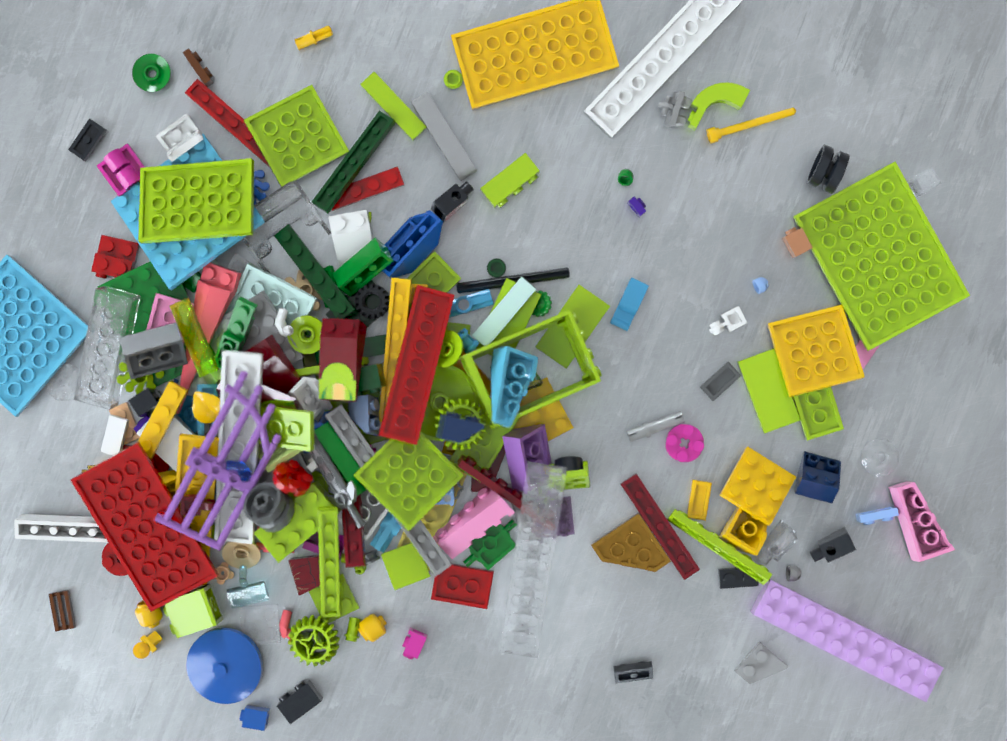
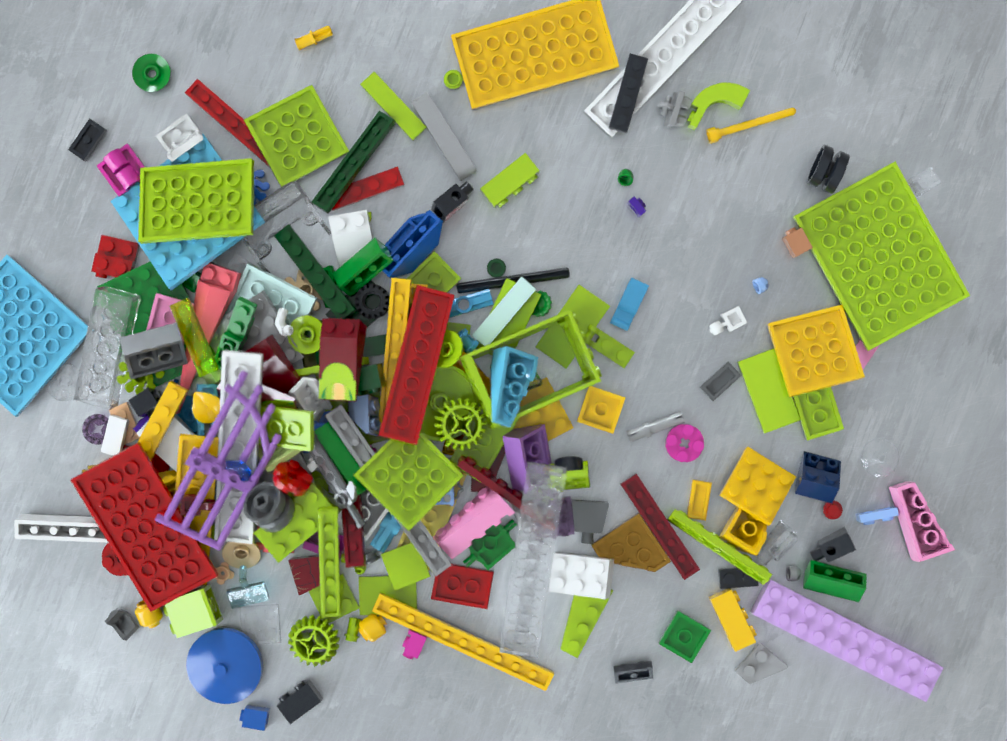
reddish brown tile [48,590,76,632] -> none
yellow hips [133,631,163,659] -> none
reddish brown plate [183,48,214,87] -> none
coral arm [279,610,292,639] -> none
dark blue slope [436,412,485,443] -> none
none -> clear purple gear [82,414,108,445]
none -> dark grey bracket [105,608,139,641]
none -> lime tile [359,575,417,615]
none -> yellow plate [372,592,554,691]
none -> white brick [549,552,614,599]
none -> lime wing [560,589,613,658]
none -> dark grey torso [571,499,609,544]
none -> yellow plate [577,386,625,434]
none -> lime plate [584,323,635,368]
none -> black plate [609,53,648,134]
none -> green plate [658,610,711,663]
none -> yellow brick [709,588,757,652]
none -> green brick [803,560,867,602]
none -> red plate [823,500,843,520]

